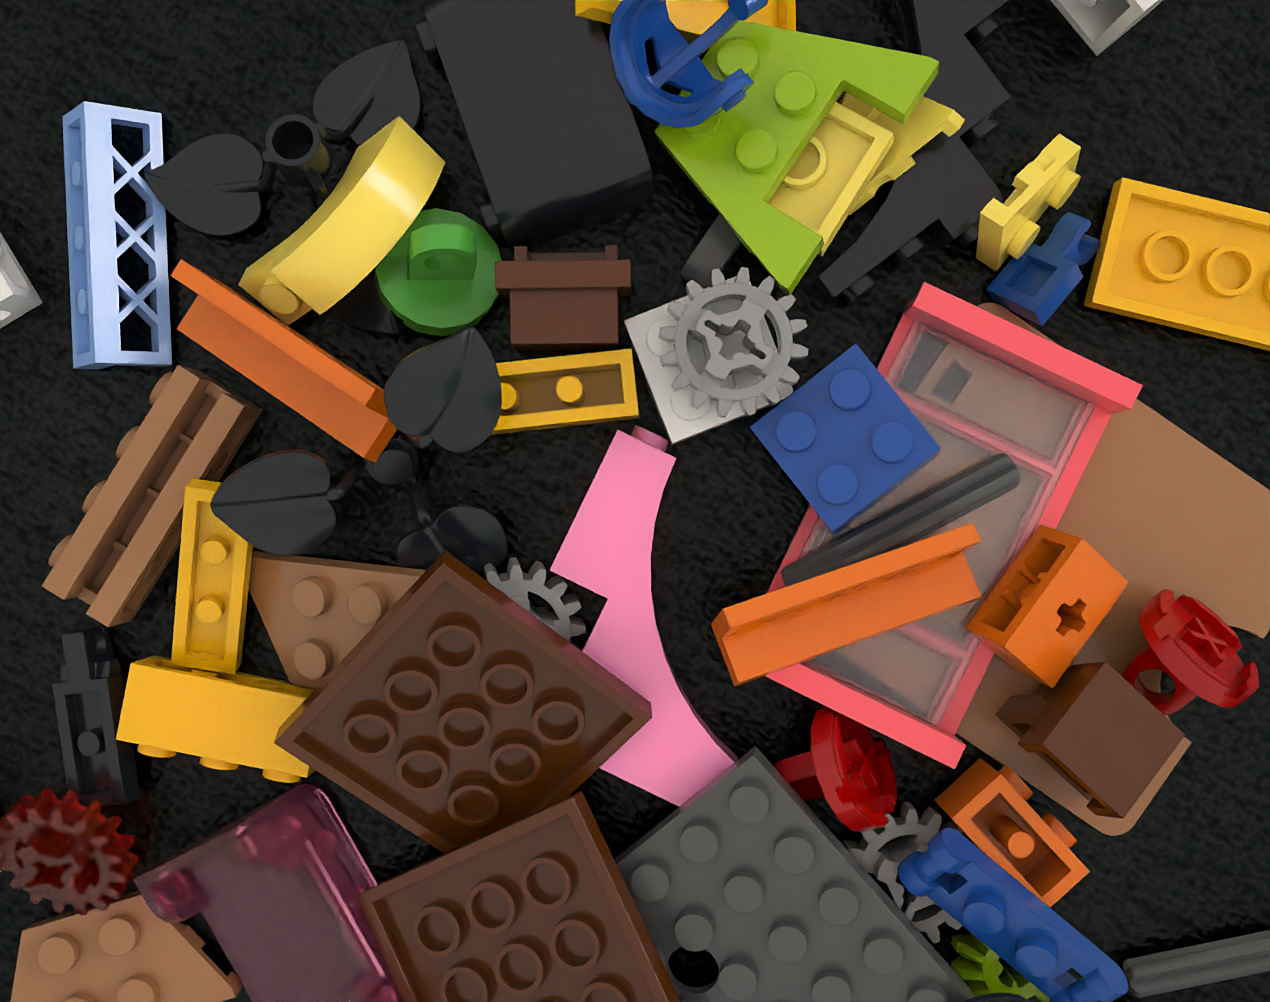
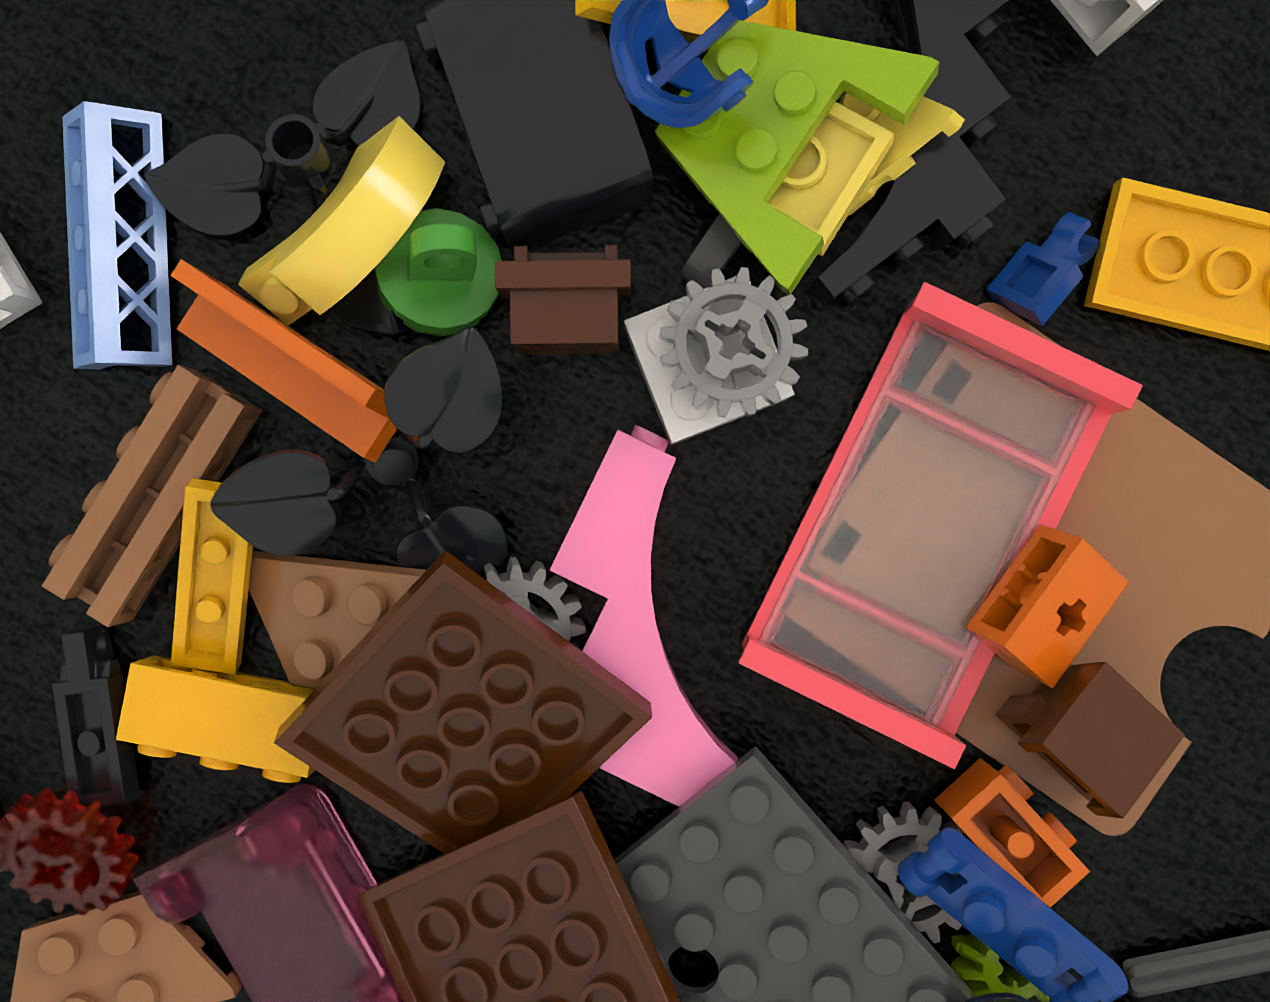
yellow brick [491,348,639,435] -> none
orange fence [711,523,982,687] -> none
blue brick [750,344,941,535] -> none
red tile [774,705,897,832] -> none
dark grey axle [781,453,1020,587] -> none
light yellow wing [976,134,1081,272] -> none
red tile [1122,589,1259,715] -> none

